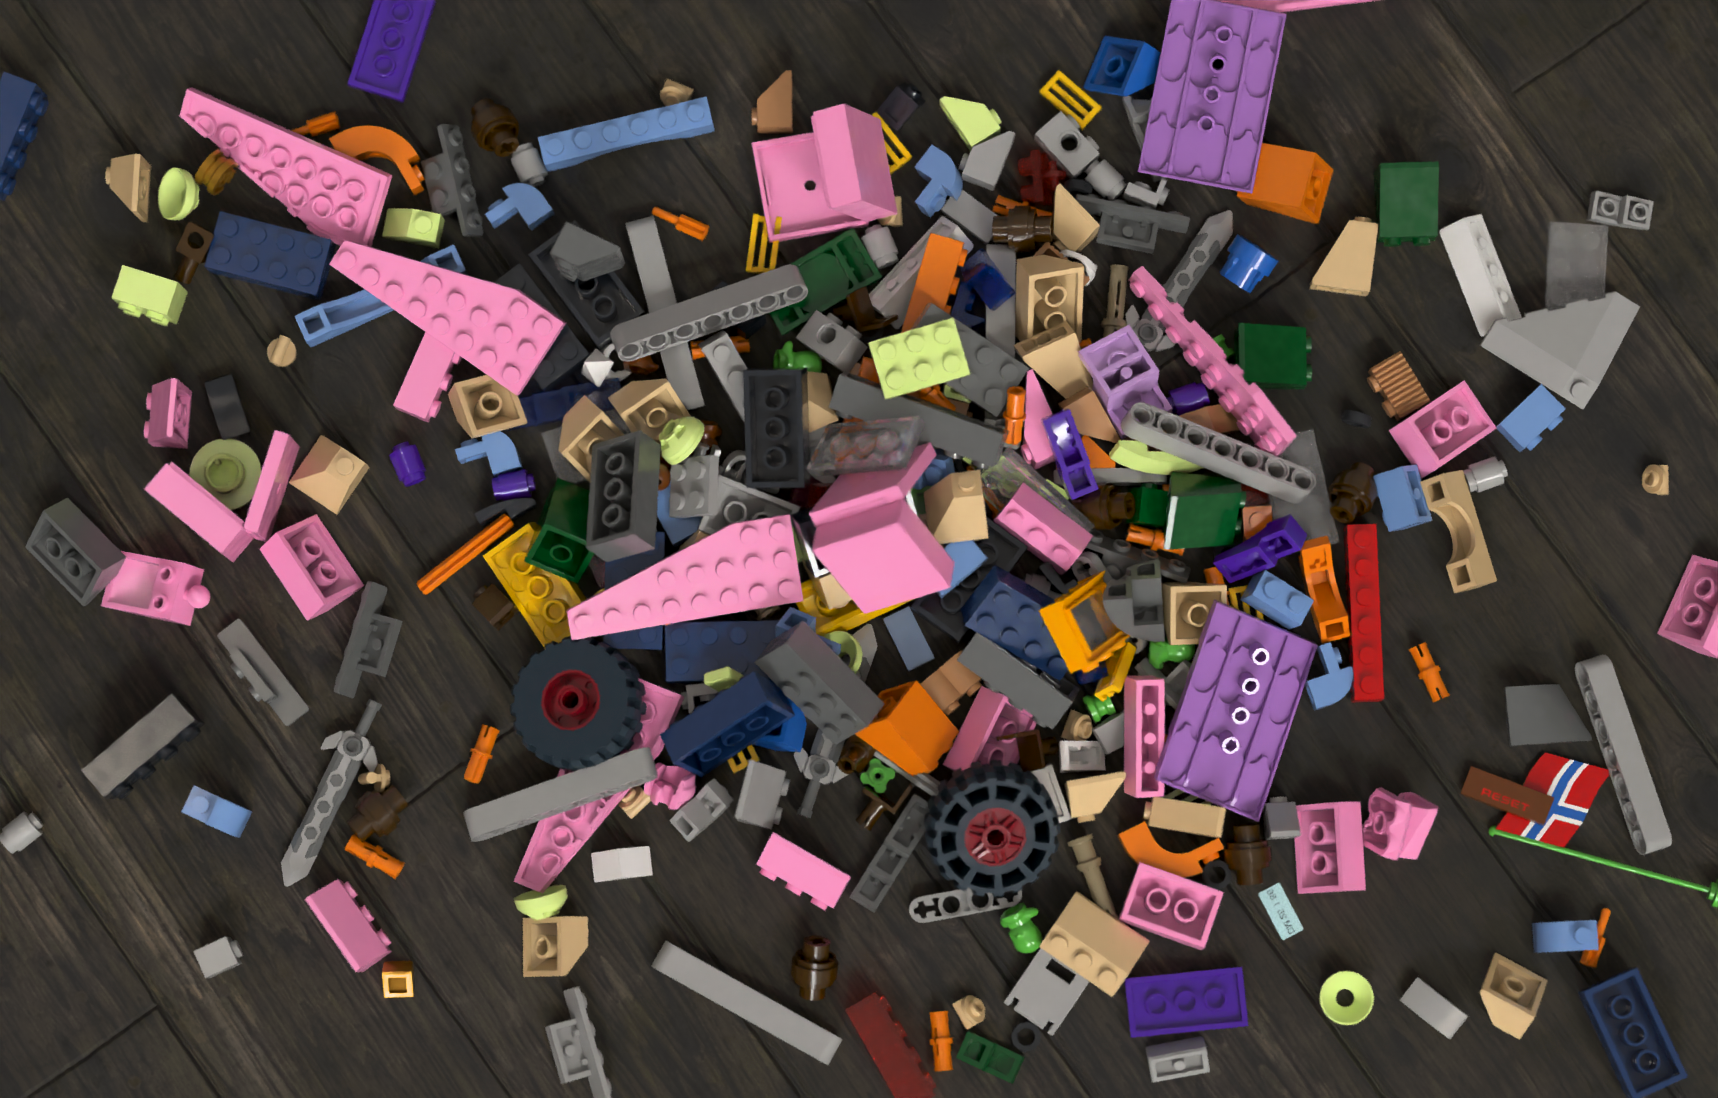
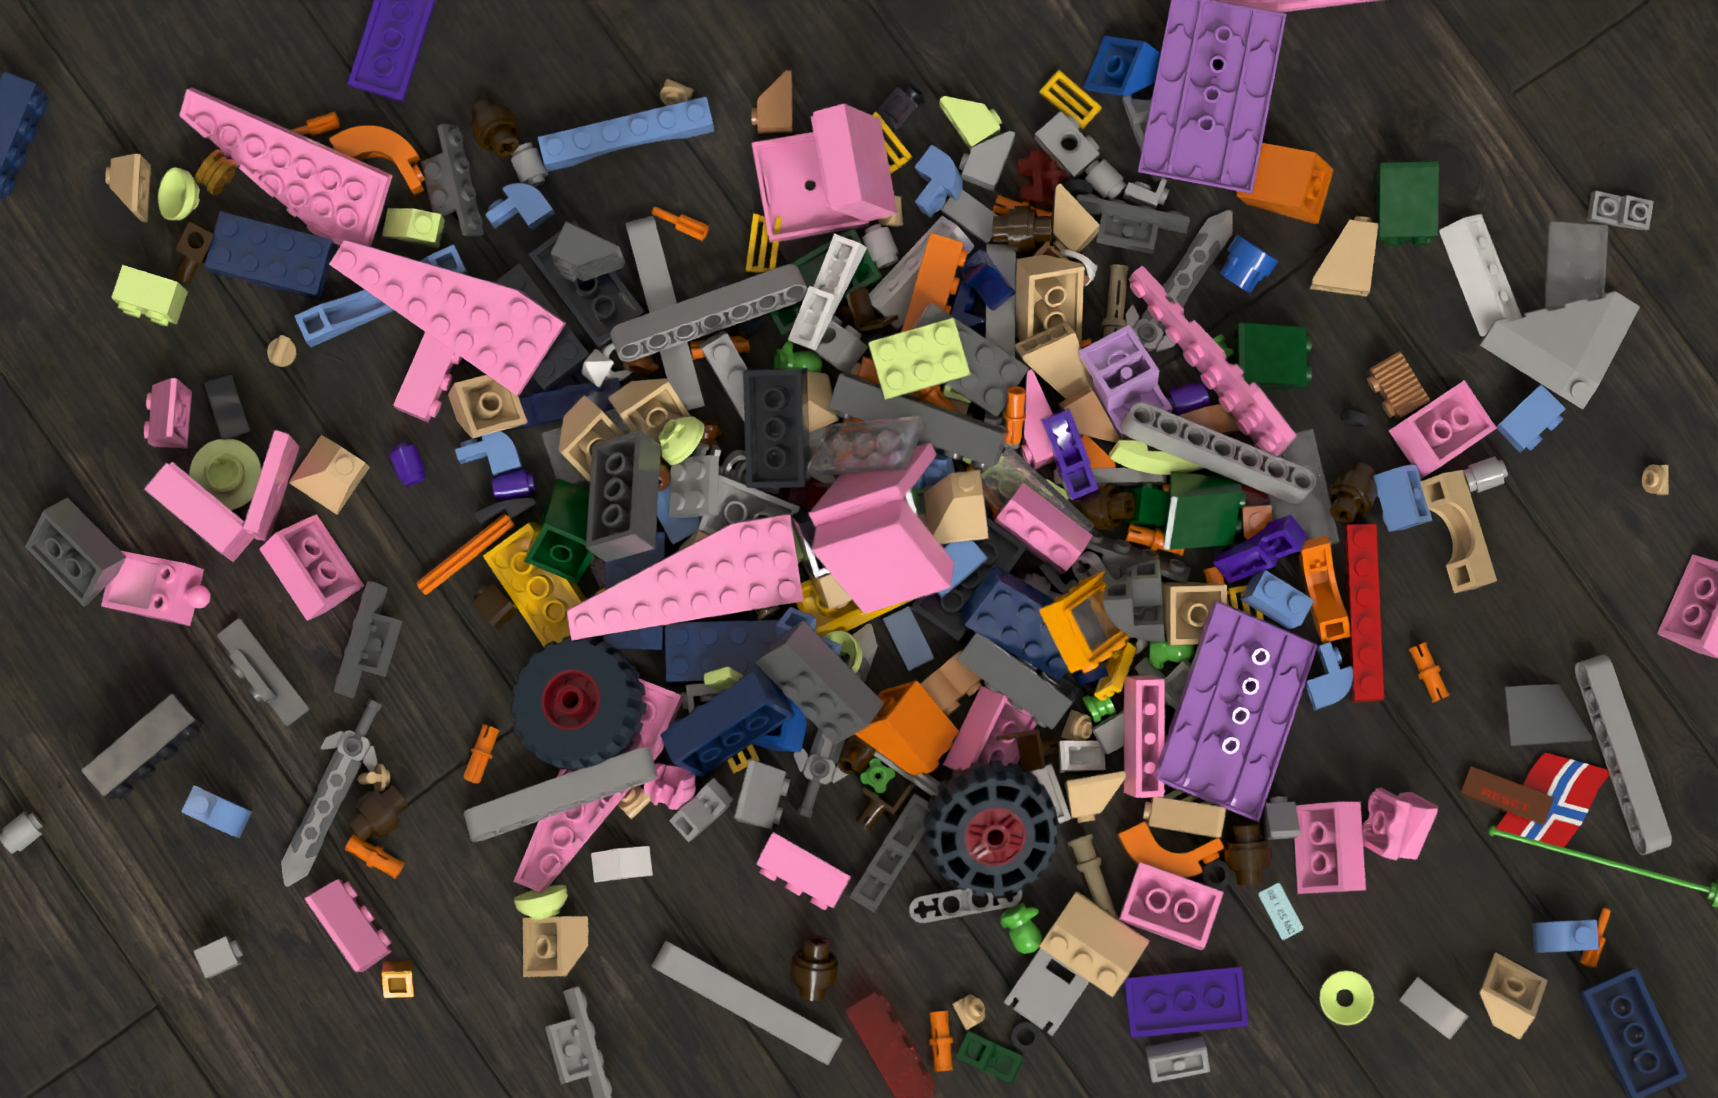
none -> white slope [788,234,867,351]

